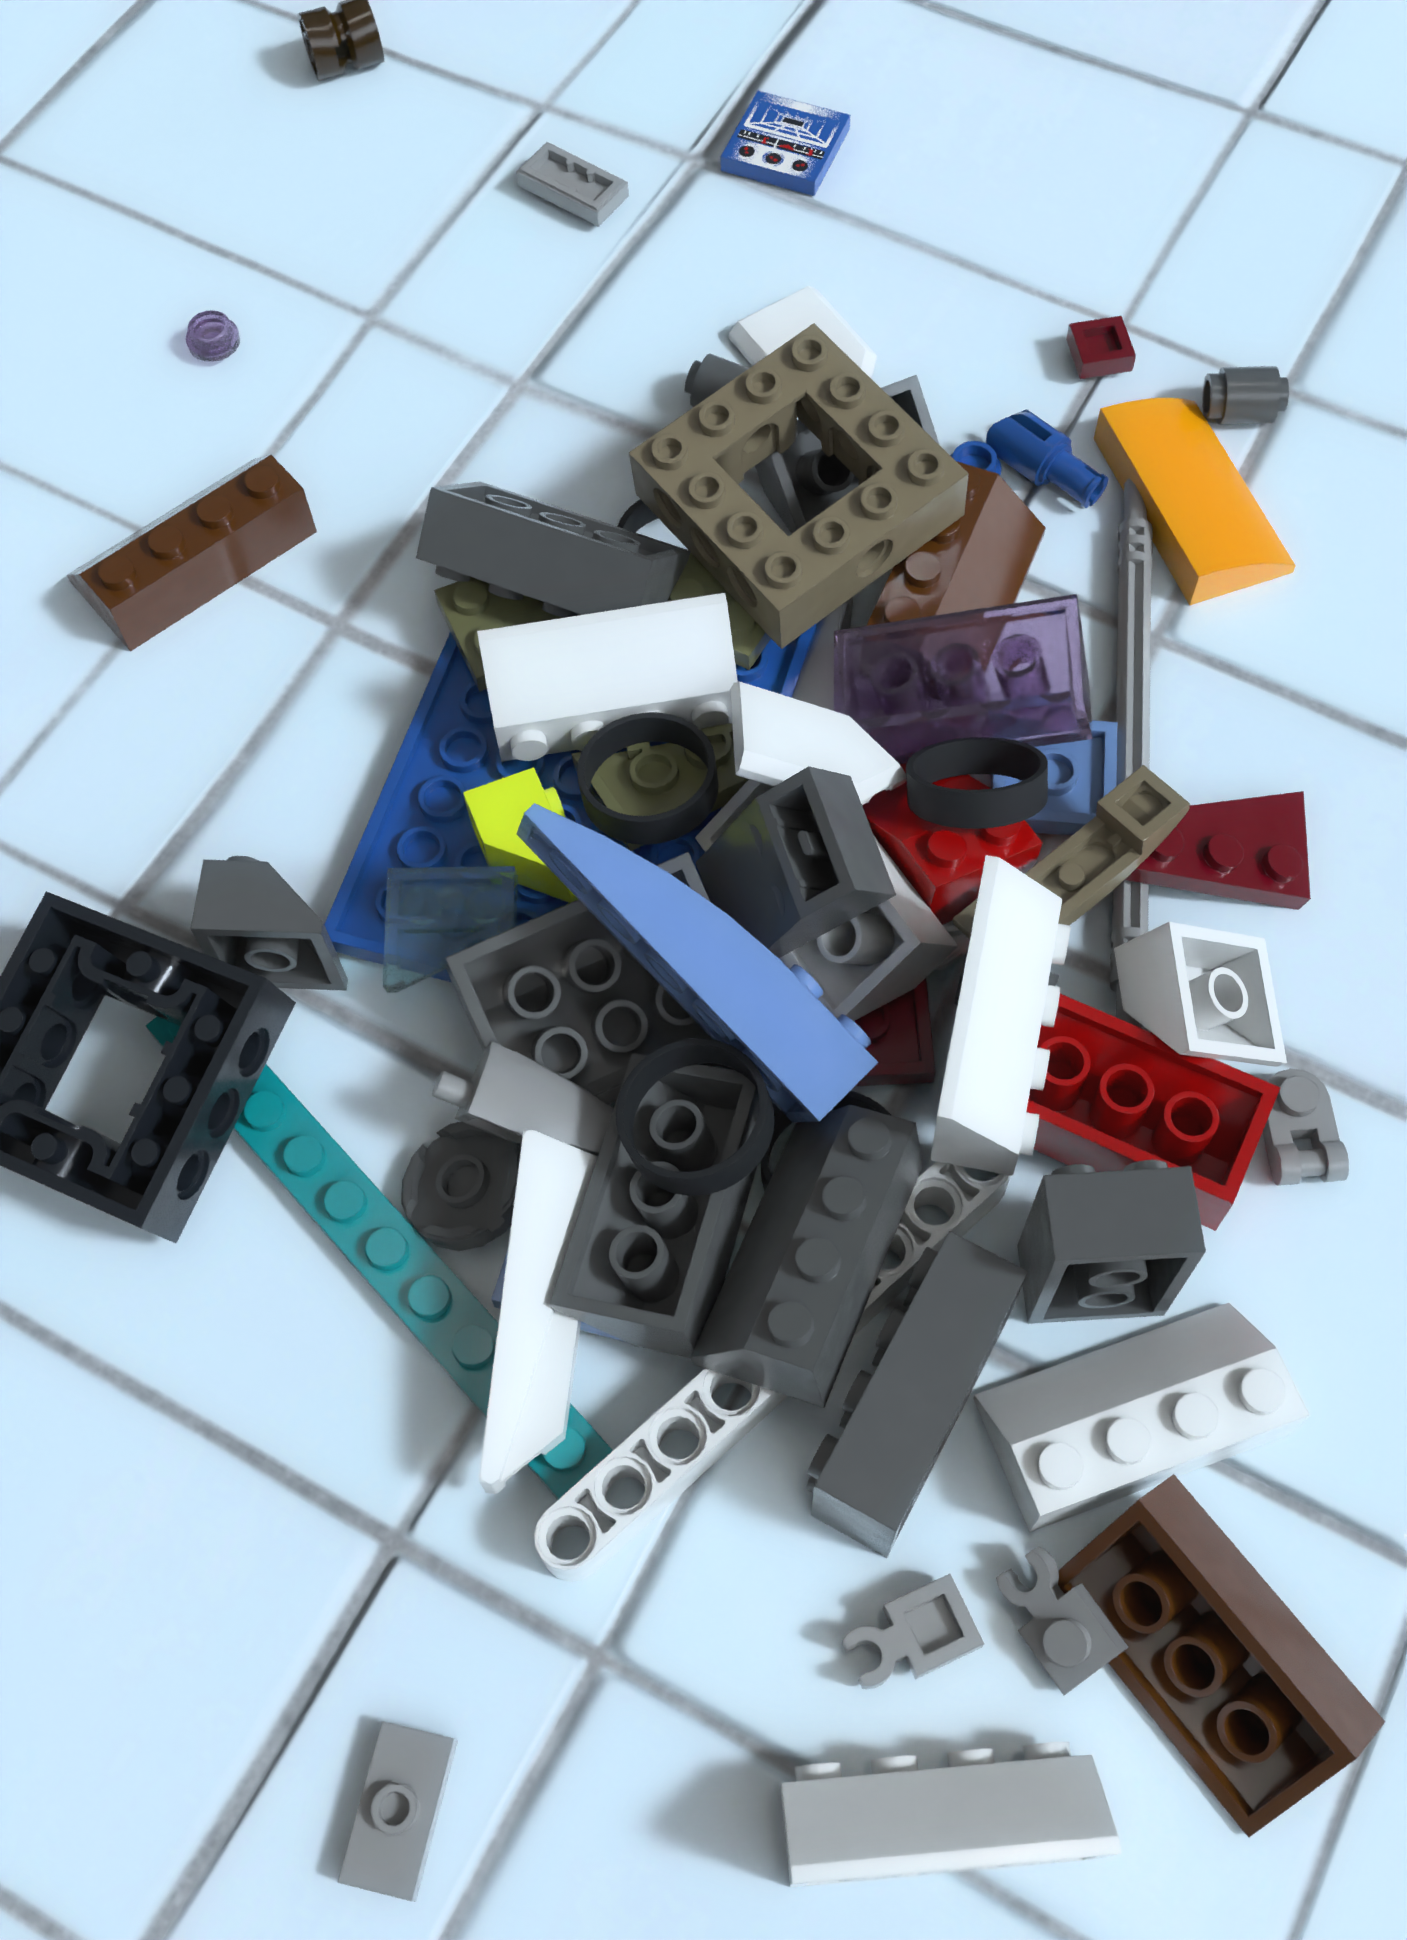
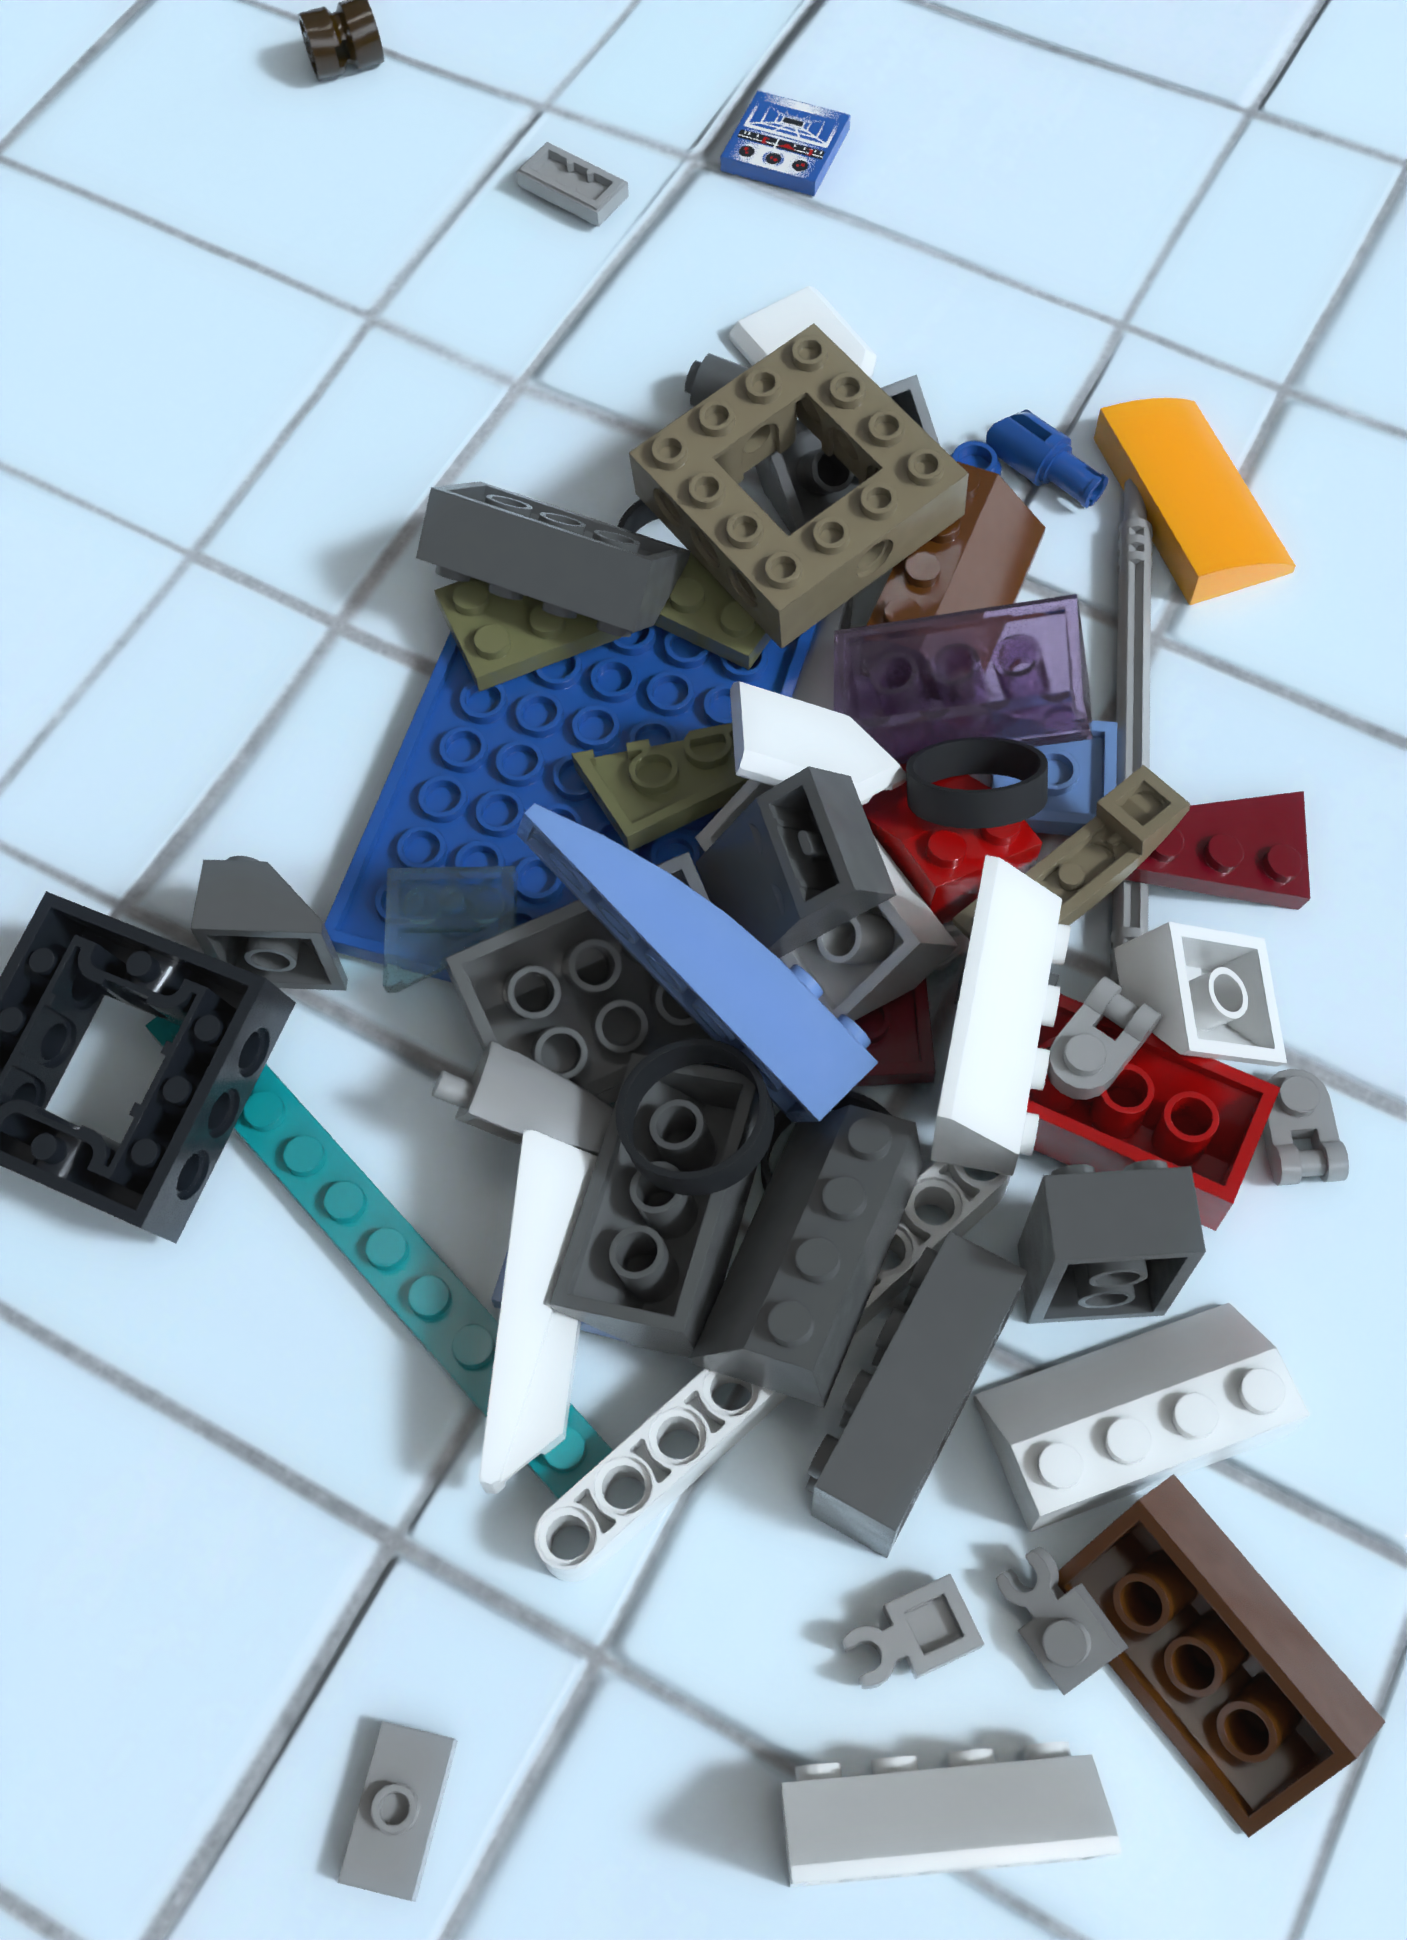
reddish brown slope [67,455,317,652] -> none
clear purple plate [186,310,240,362] -> none
dark grey tile [401,1121,521,1251] -> none
neon yellow slope [463,767,578,903] -> none
white slope [477,593,738,762] -> none
black tyre [577,712,719,845] -> none
dark red plate [1066,315,1136,379] -> none
dark grey brick [1202,366,1289,425] -> none
none -> light grey plate [1047,976,1162,1100]

